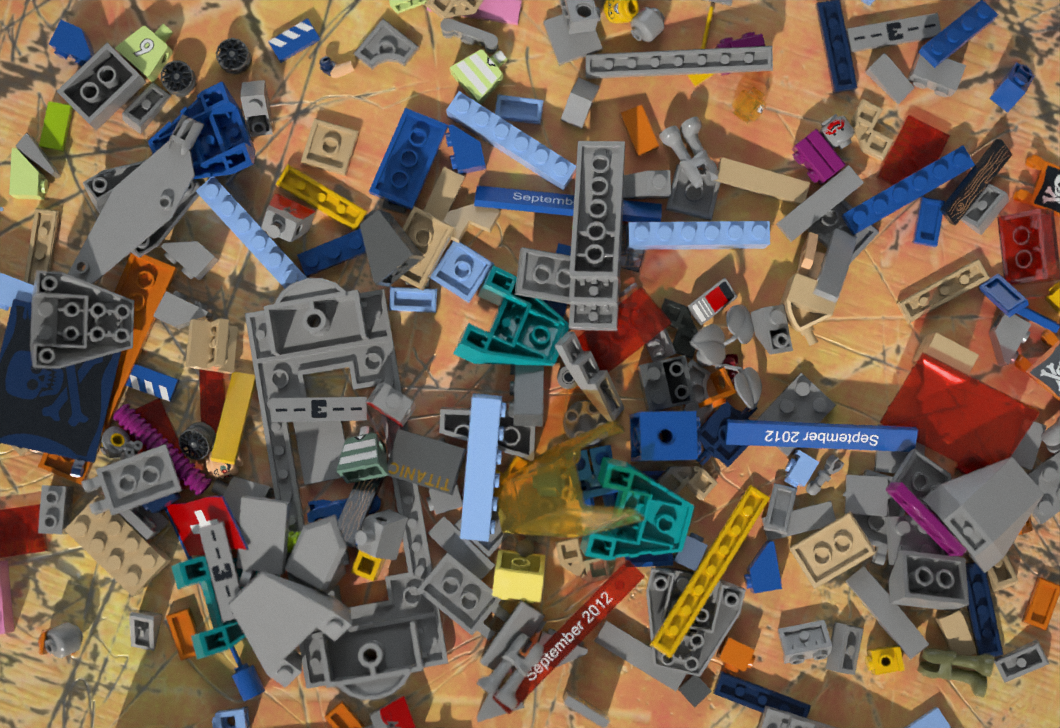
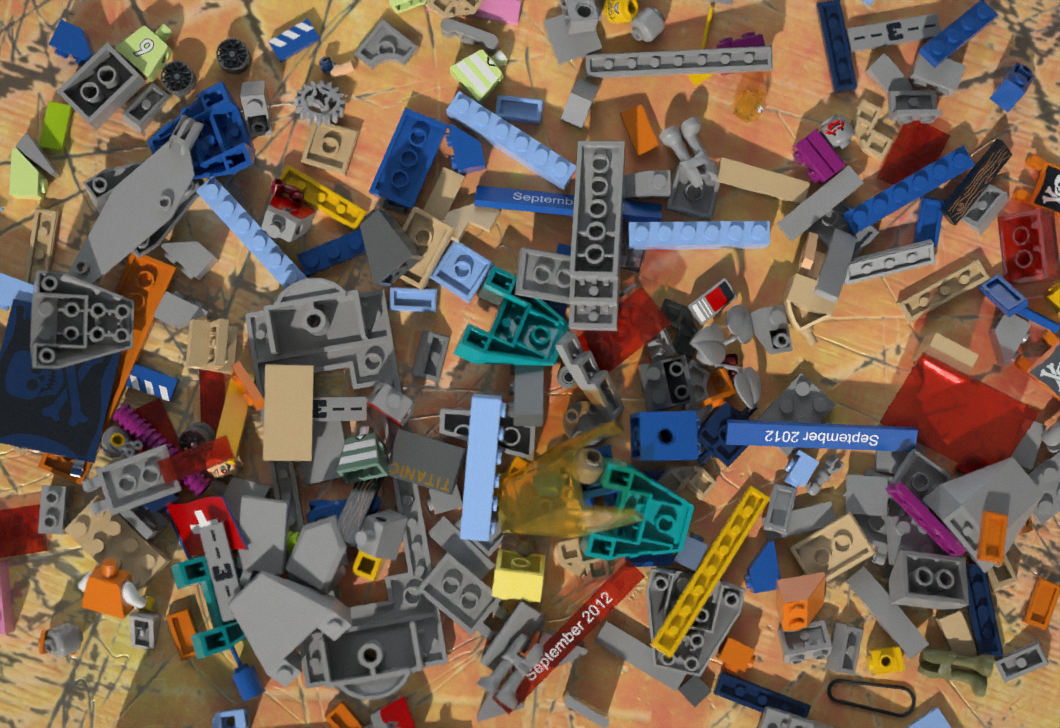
none -> orange torso [78,558,155,619]
none -> clear red tile [157,435,235,485]
none -> orange plate [230,361,264,411]
none -> tan tile [263,365,314,461]
none -> dark red arm [271,178,304,205]
none -> light grey gear [294,80,346,127]
none -> light grey slope [411,330,450,382]
none -> light grey head [570,448,605,484]
none -> orange slope [776,572,825,631]
none -> black piece [827,679,916,717]
none -> light grey tile [844,239,936,285]
none -> light grey bracket [887,91,942,124]
none -> orange tile [976,511,1009,564]

